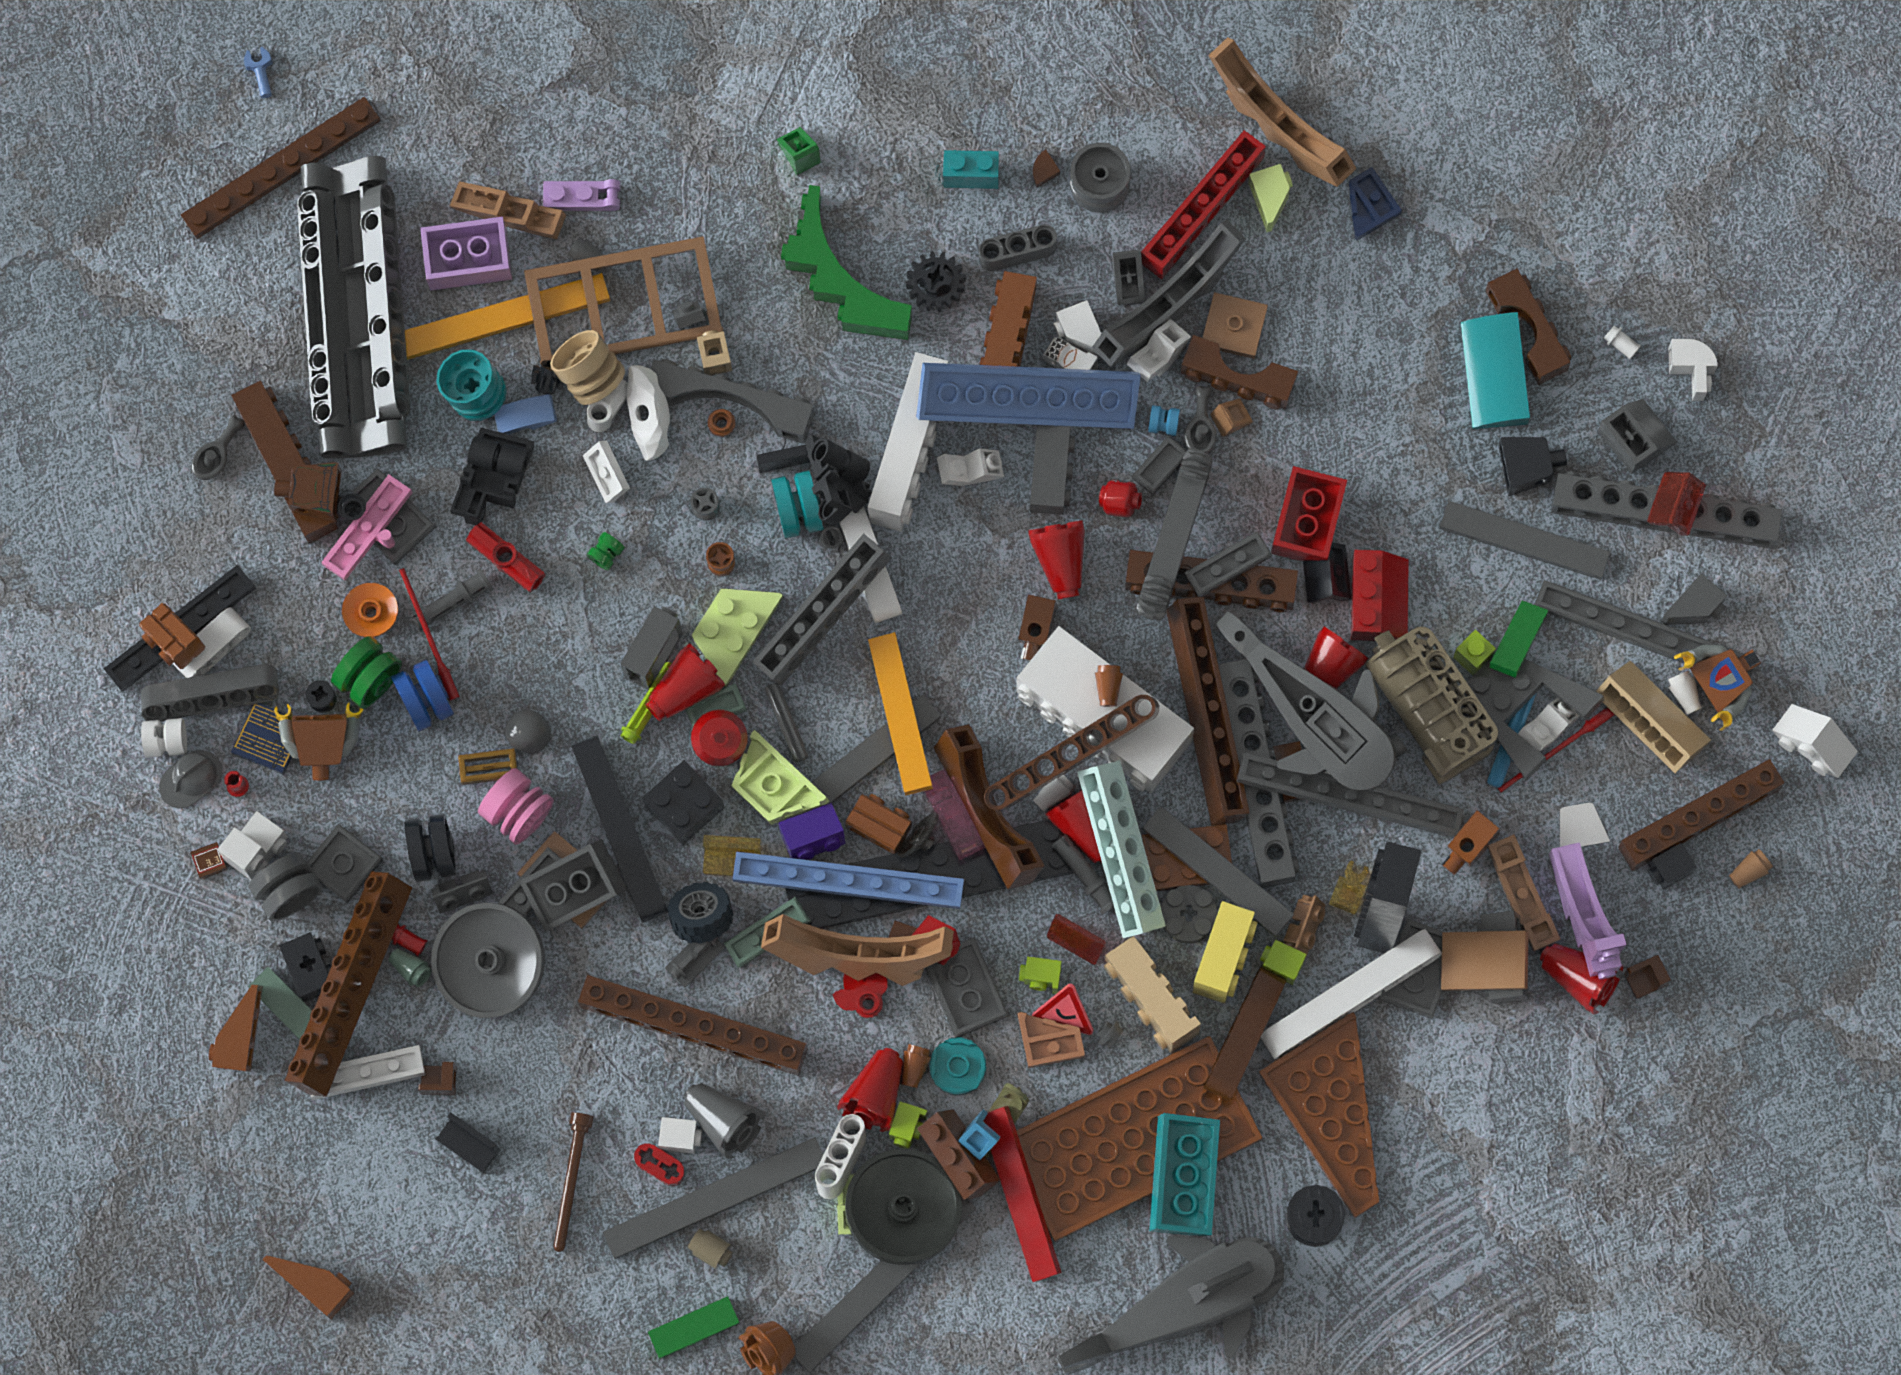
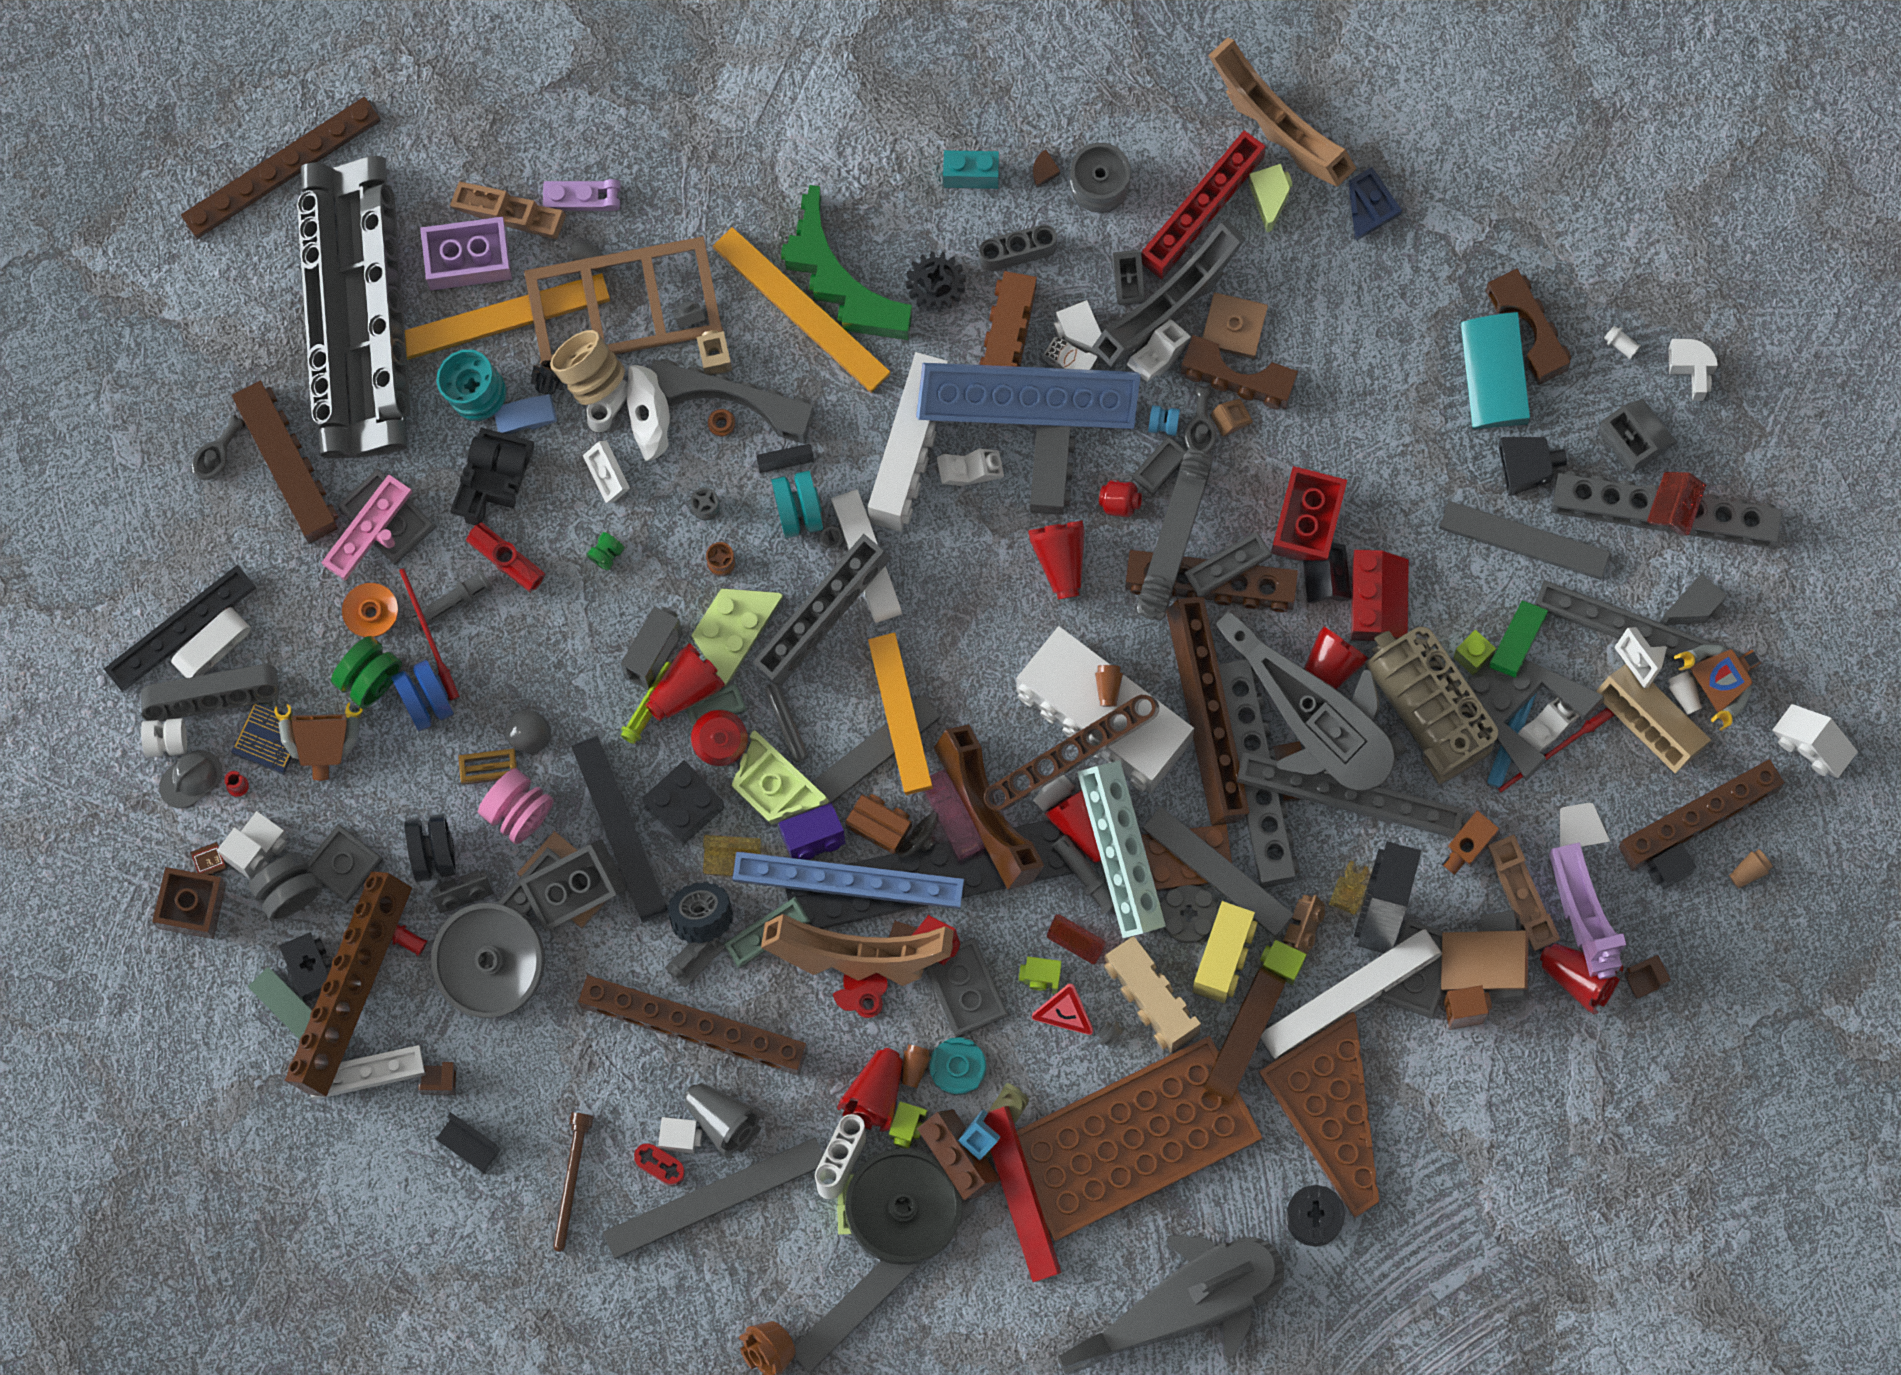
dark orange brick [139,603,206,670] -> none
dark orange slope [209,984,263,1072] -> none
medium blue bar [244,47,273,98] -> none
dark orange slope [262,1255,354,1319] -> none
reddish brown torso [274,462,342,522] -> none
black wheel [306,680,337,713] -> none
black cone [338,490,366,520] -> none
sand green cone [388,948,432,987] -> none
green tile [648,1296,740,1360] -> none
dark tan brick [688,1229,733,1269] -> none
green slope [776,127,821,175] -> none
black plate [805,434,872,525] -> none
nougat wing [1017,1012,1085,1069] -> none
reddish brown torso [1018,594,1057,662] -> none
teal slope [1149,1113,1220,1236] -> none
none -> reddish brown brick [152,867,226,939]
none -> light orange tile [713,227,891,393]
none -> dark orange brick [1444,985,1492,1030]
none -> white slope [1614,627,1667,688]

